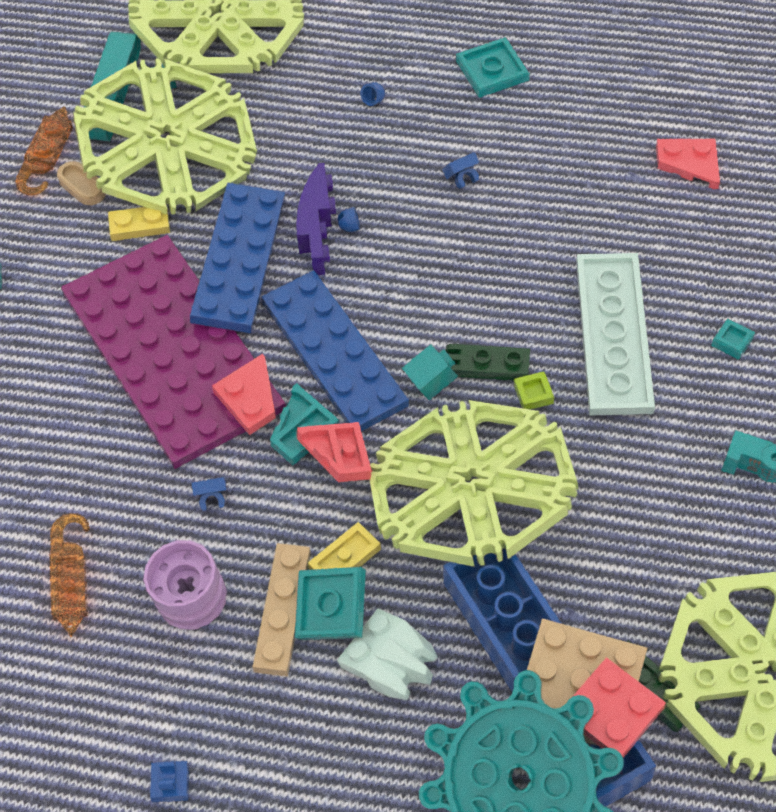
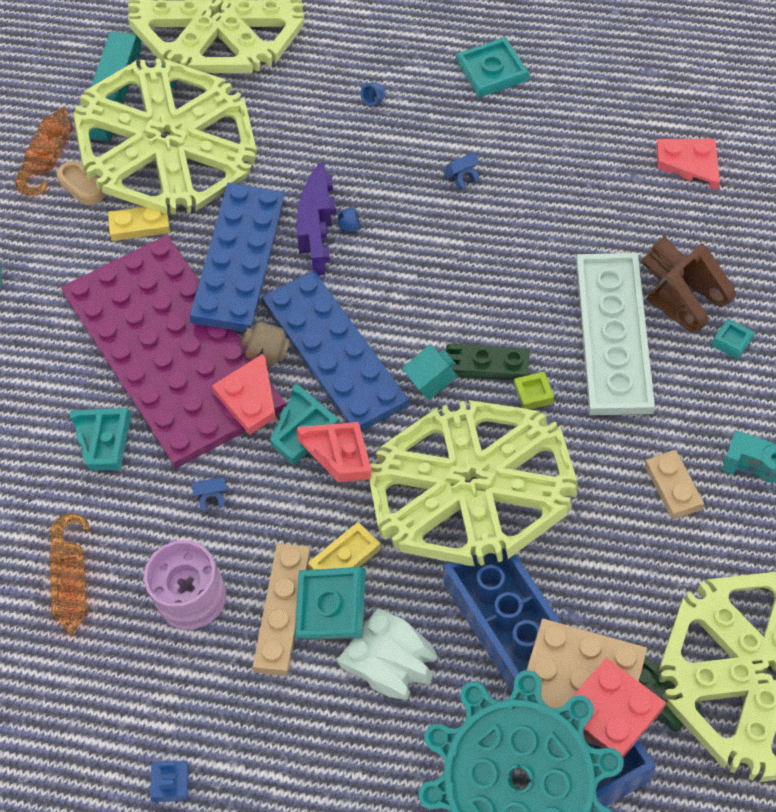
none -> teal wing [69,408,132,471]
none -> dark tan head [241,321,290,366]
none -> reddish brown piece [640,235,736,333]
none -> tan plate [645,450,704,520]

